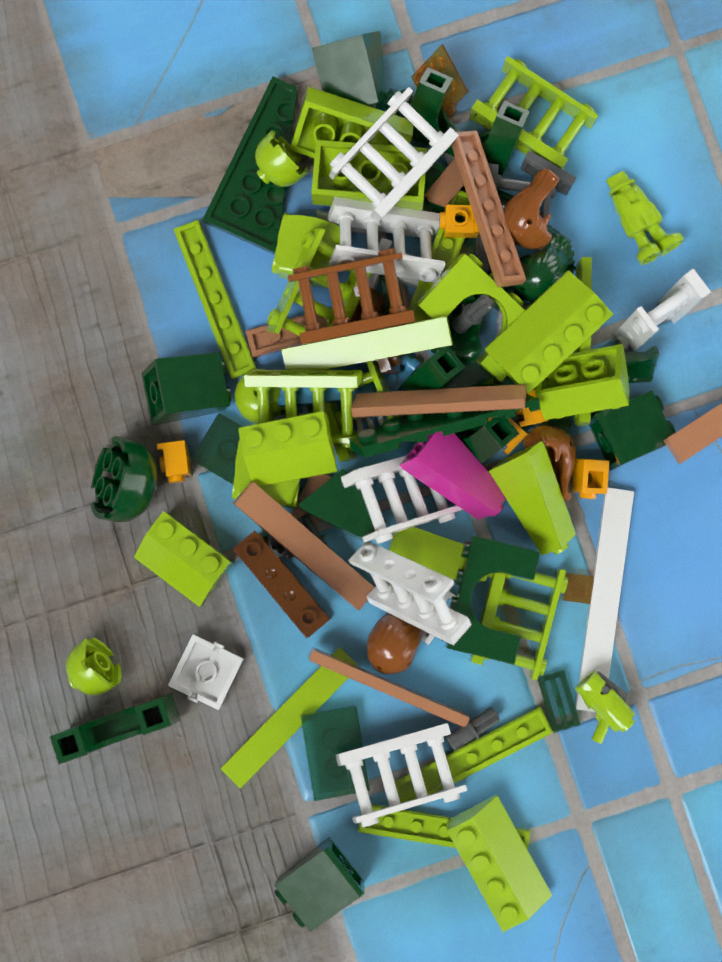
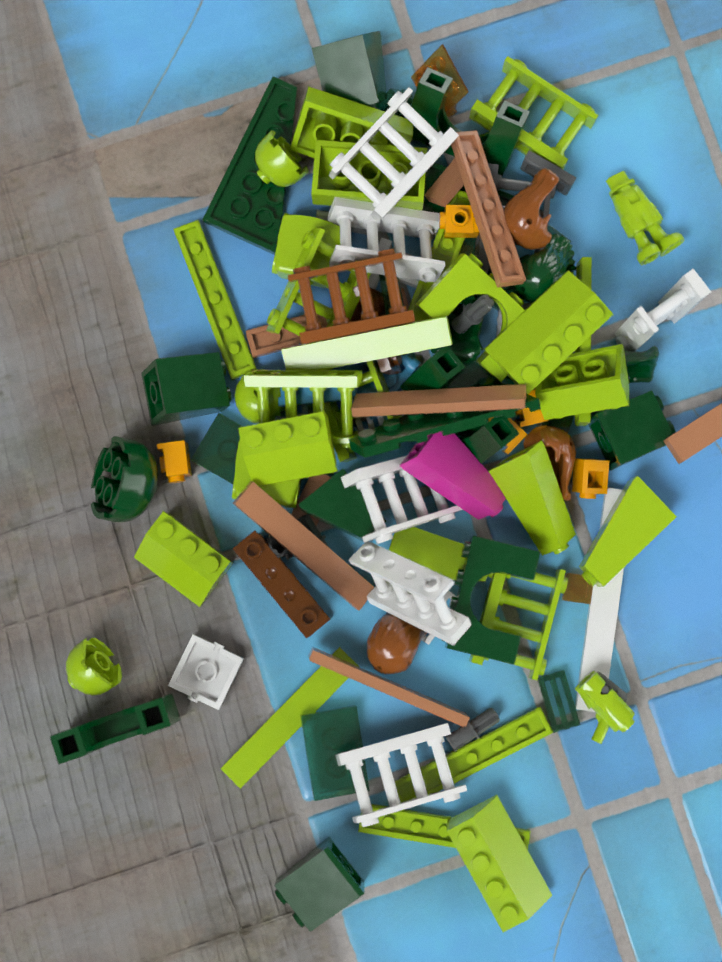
none -> lime slope [579,475,677,587]

